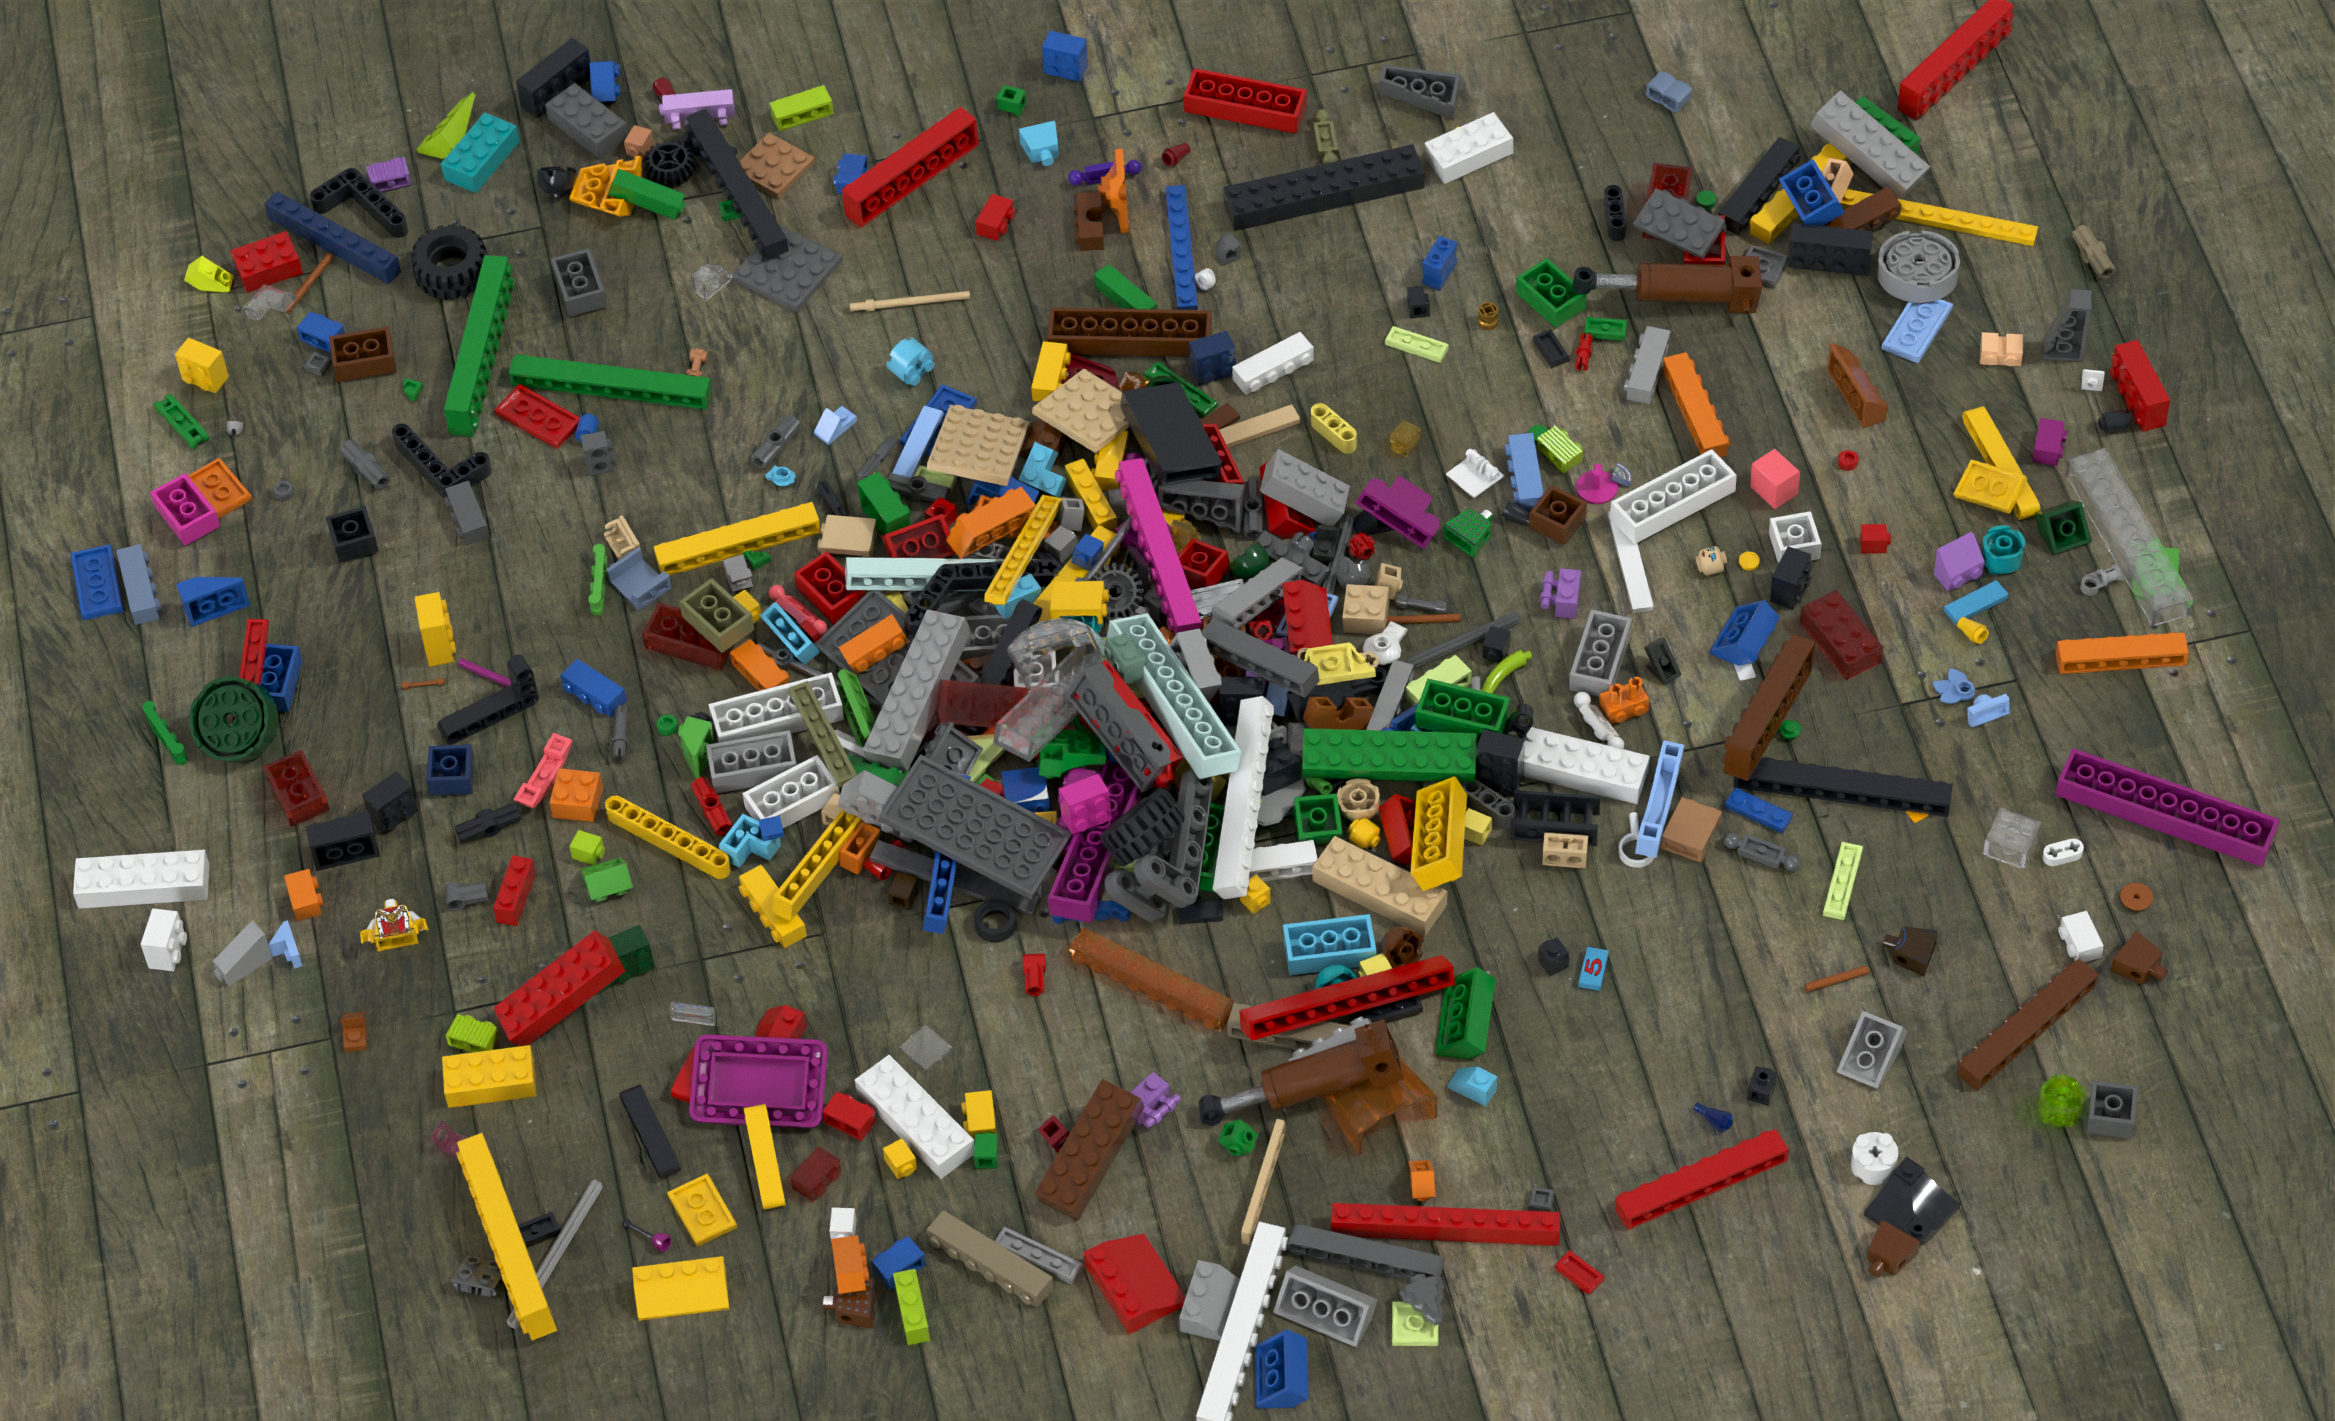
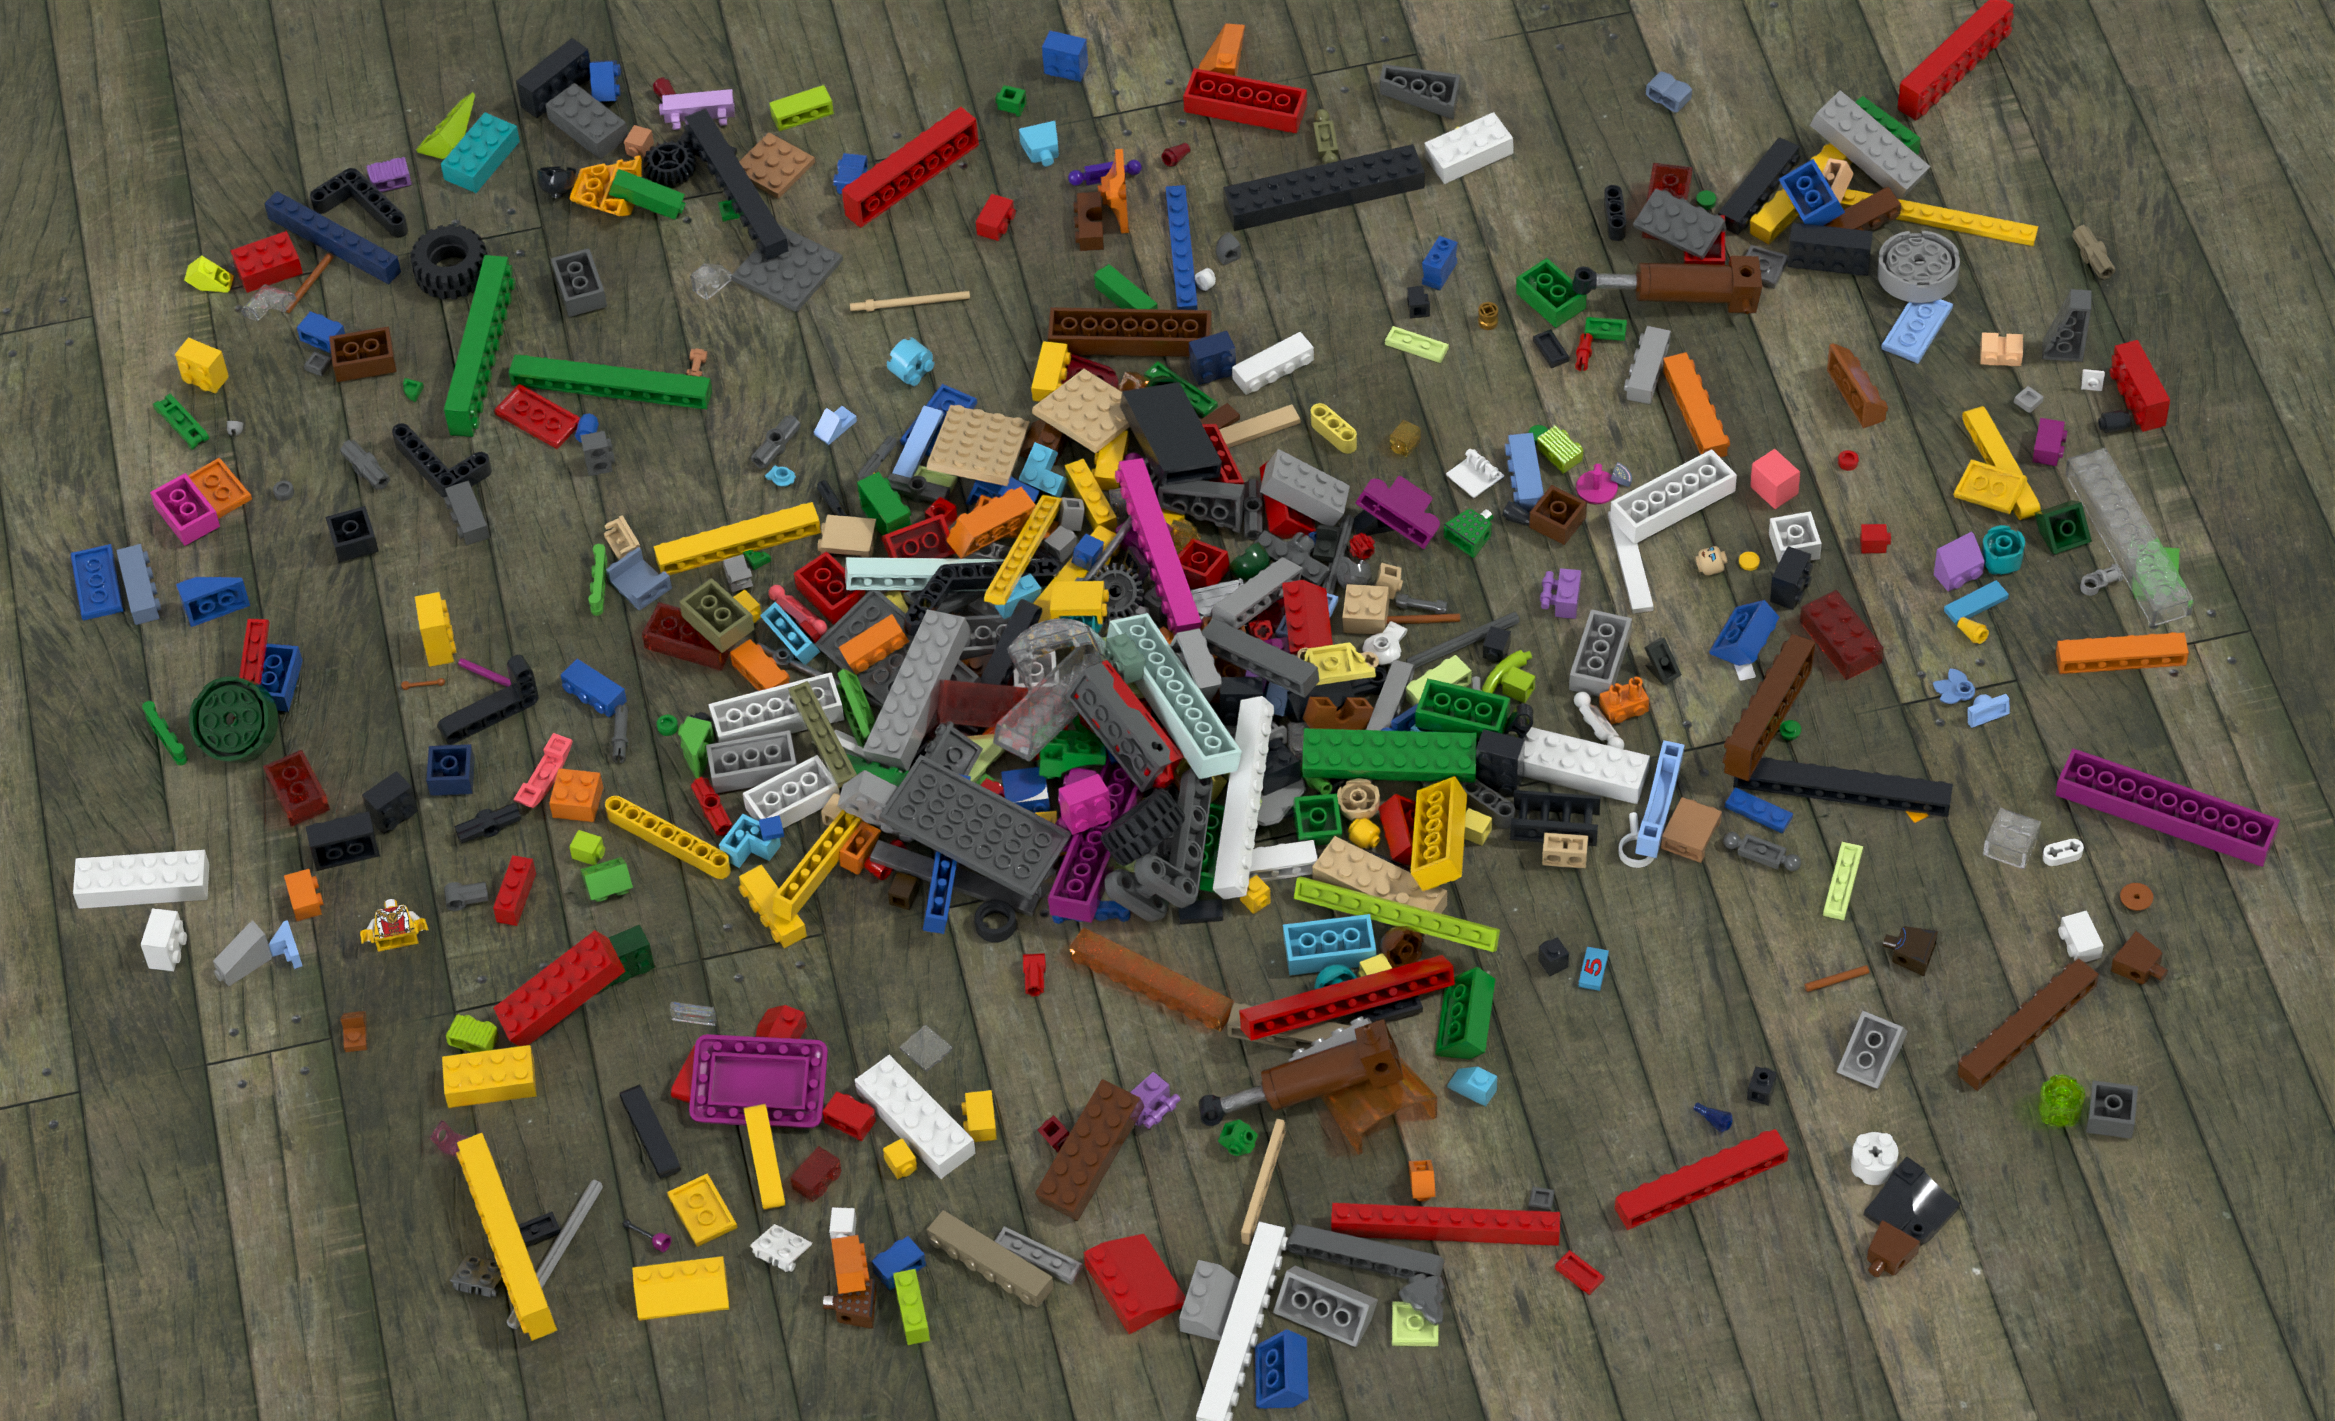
green brick [974,1132,999,1169] -> none
none -> white hinge [750,1224,812,1272]
none -> orange wedge [1199,24,1245,76]
none -> lime plate [1294,876,1500,952]
none -> lime brick [1501,666,1535,703]
none -> light grey plate [2014,386,2044,413]

